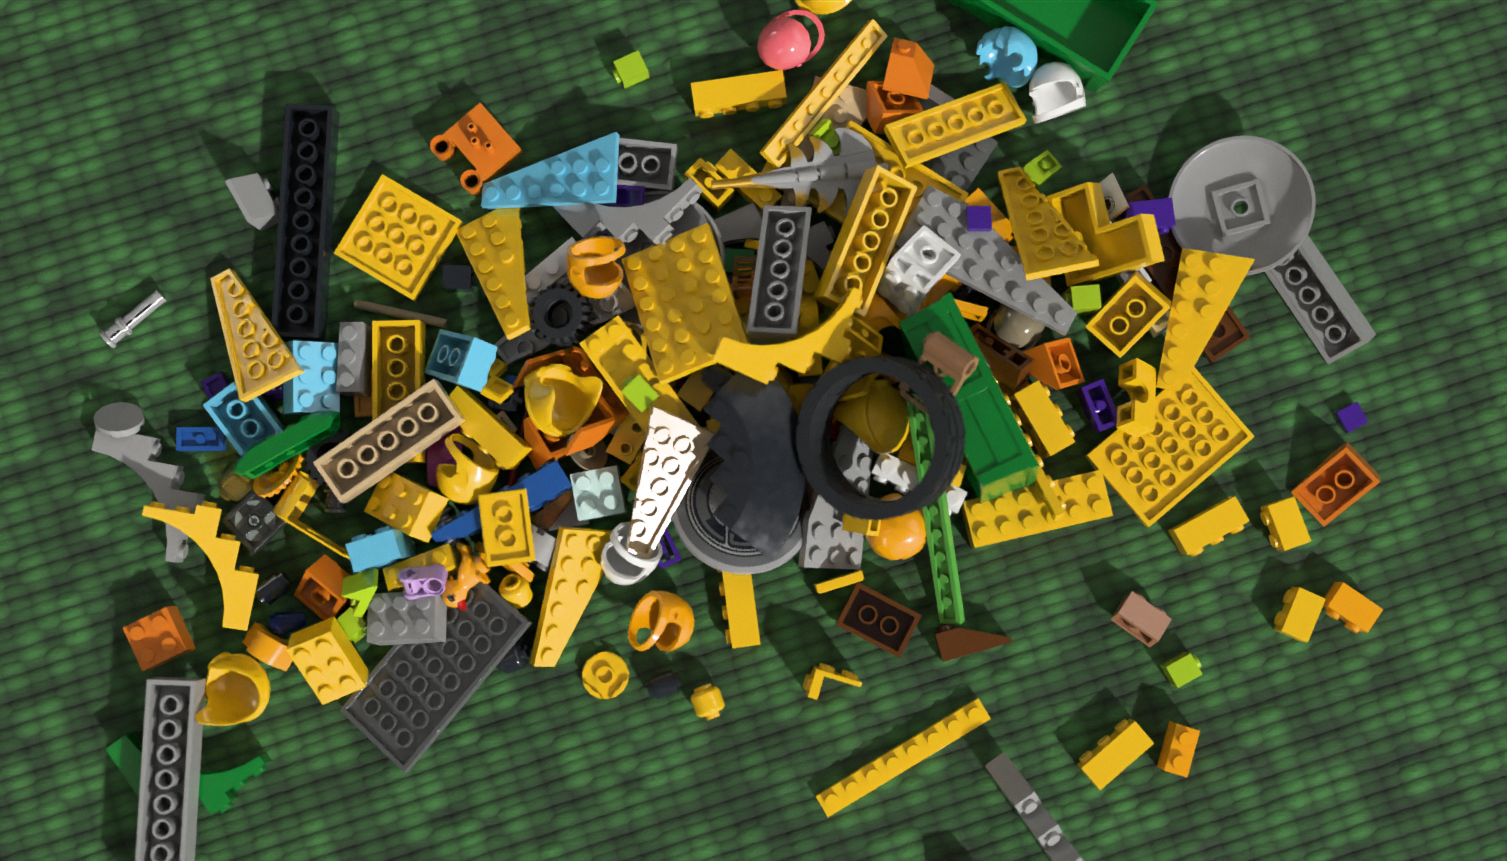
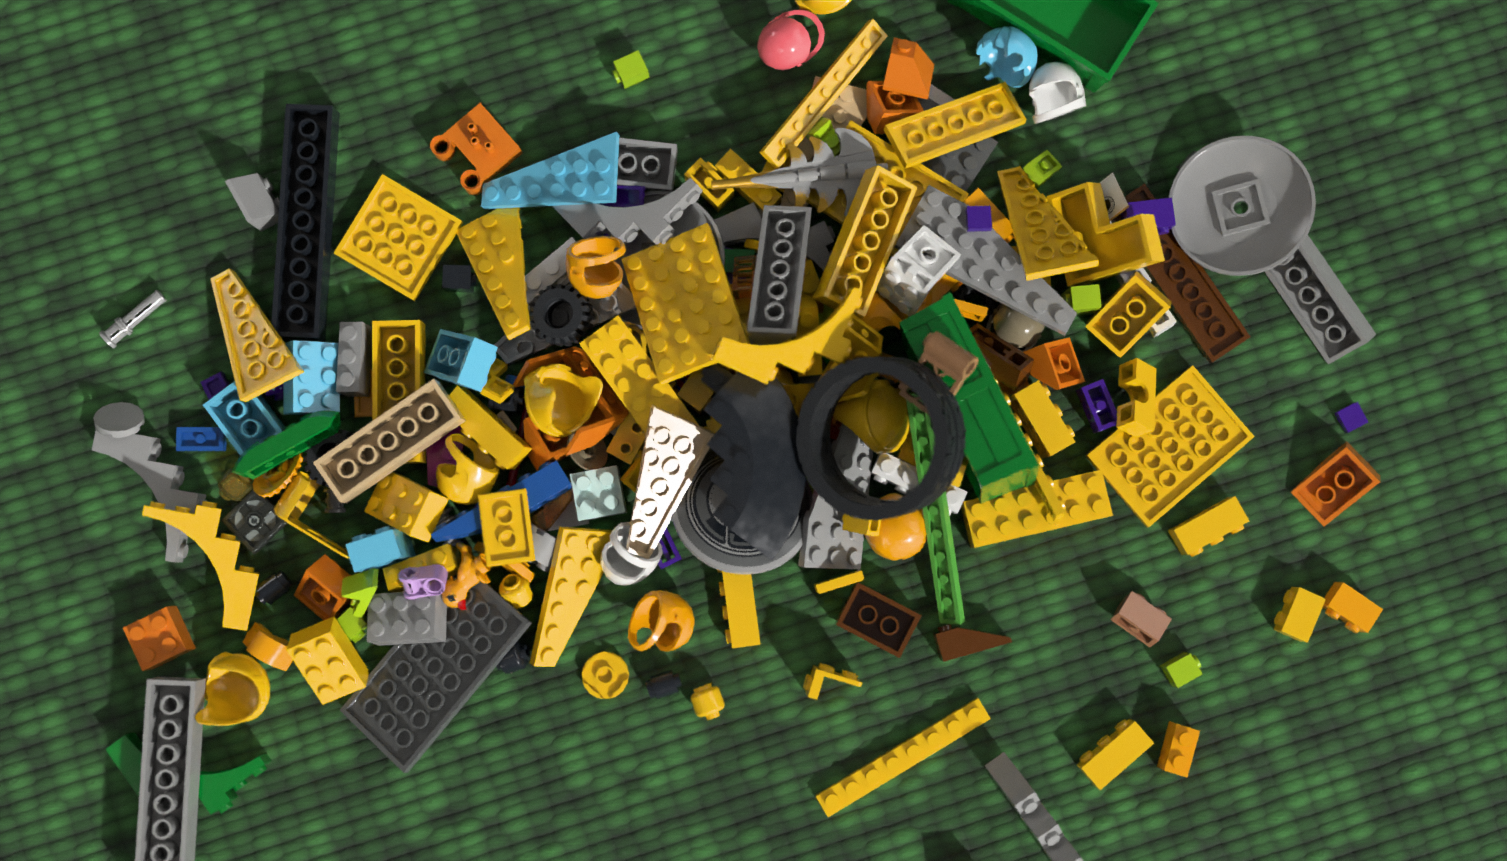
clear blue cone [269,611,307,636] -> none
dark tan bar [354,299,447,328] -> none
lime brick [621,374,659,413] -> none
yellow brick [691,70,787,118] -> none
yellow wing [1156,248,1255,392] -> none
yellow brick [1260,497,1311,551] -> none

